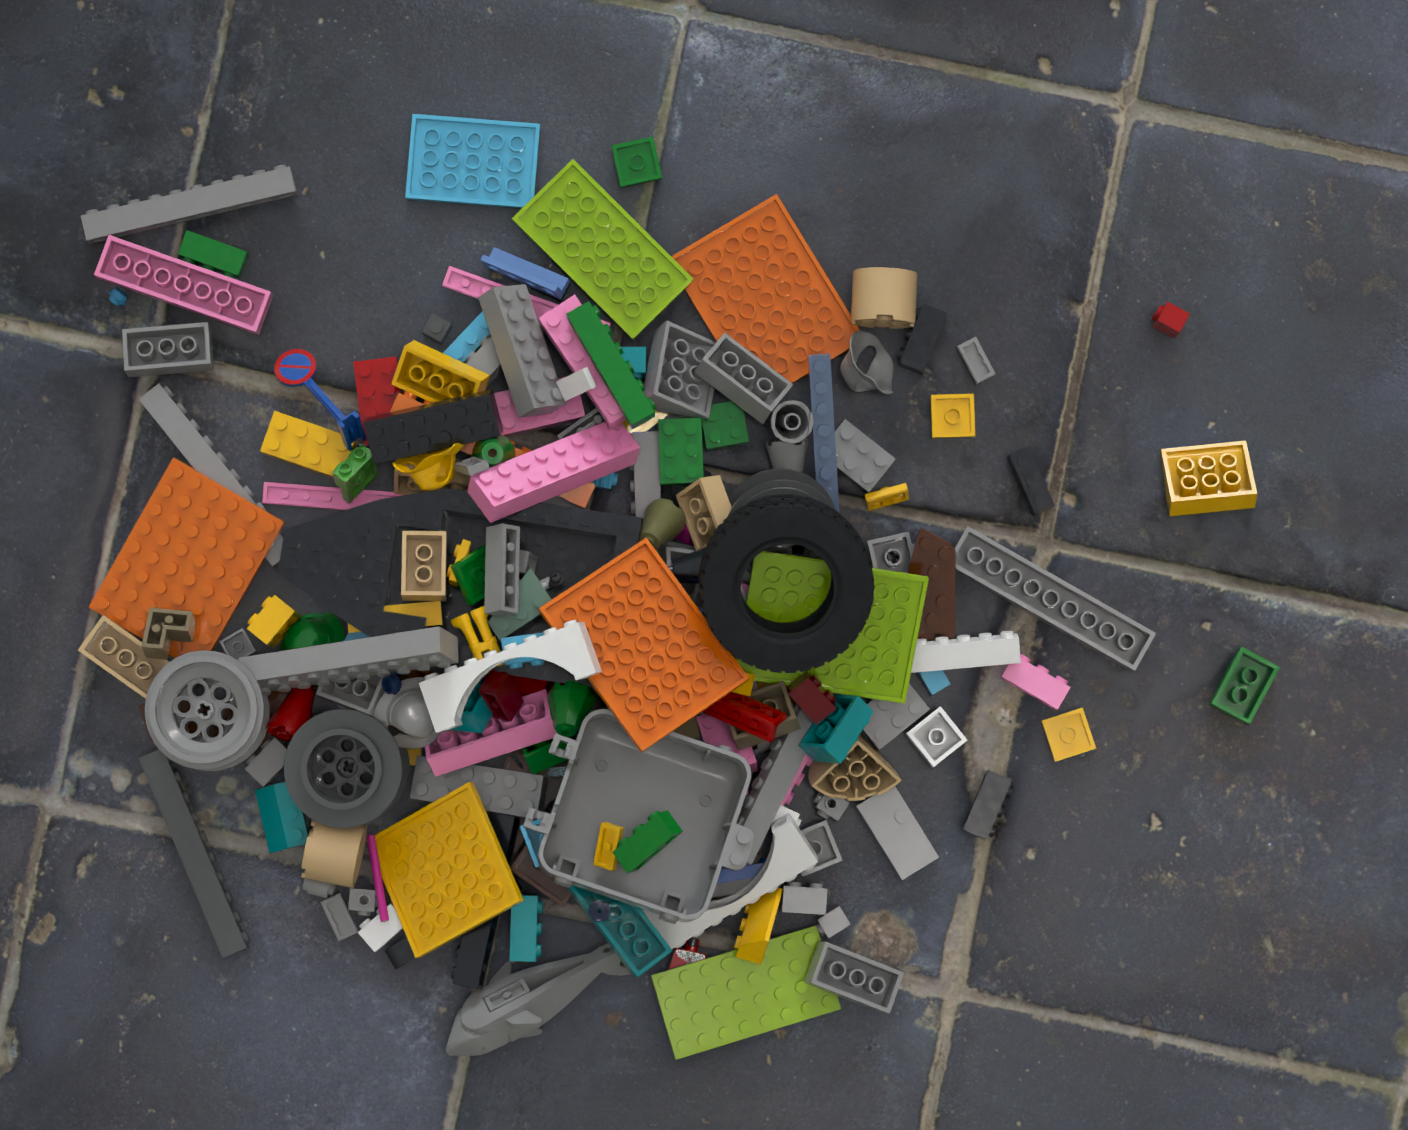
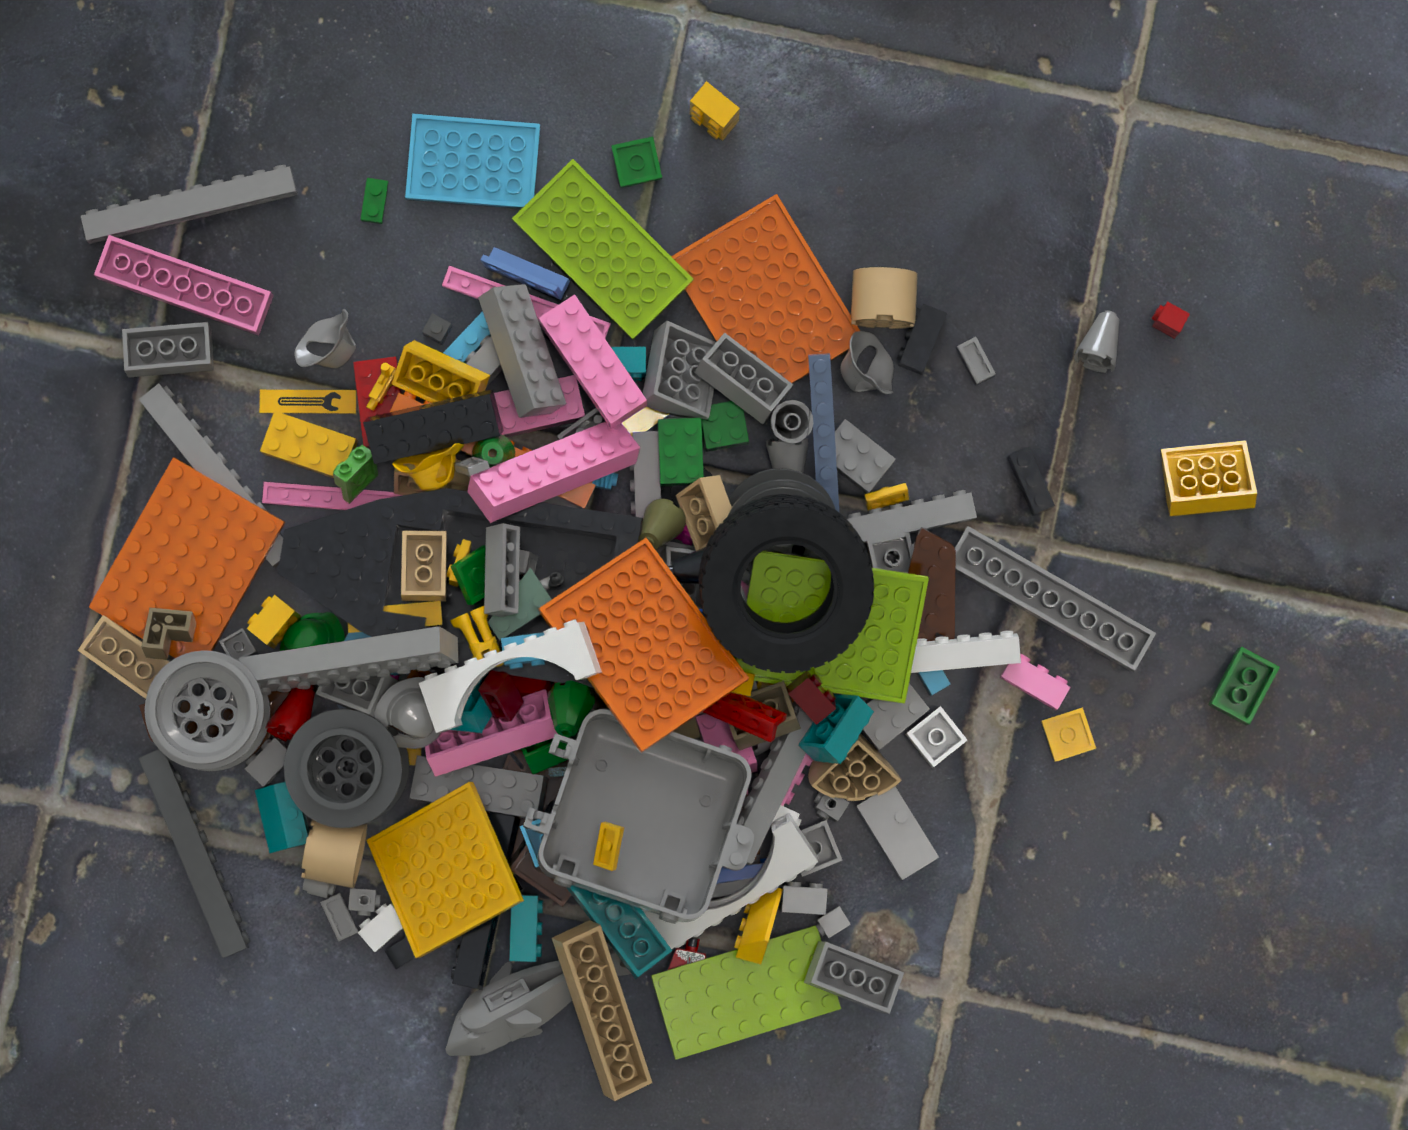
dark azure plate [108,287,129,306] -> none
green brick [178,230,249,279] -> none
piece [274,349,367,451] -> none
dark pink bar [366,835,389,922] -> none
dark blue plate [382,673,402,695] -> none
white tile [556,367,596,401] -> none
green brick [566,301,656,429] -> none
dark blue plate [588,900,610,922] -> none
green brick [612,810,683,874] -> none
yellow plate [930,394,975,438] -> none
black brick [961,770,1014,840] -> none
none -> yellow sticker [259,389,356,413]
none -> light grey piece [294,309,356,369]
none -> green plate [361,178,389,224]
none -> yellow piece [366,363,396,411]
none -> tan brick [552,920,652,1101]
none -> yellow brick [690,81,740,141]
none -> light grey brick [847,490,977,543]
none -> light grey cone [1074,310,1120,373]

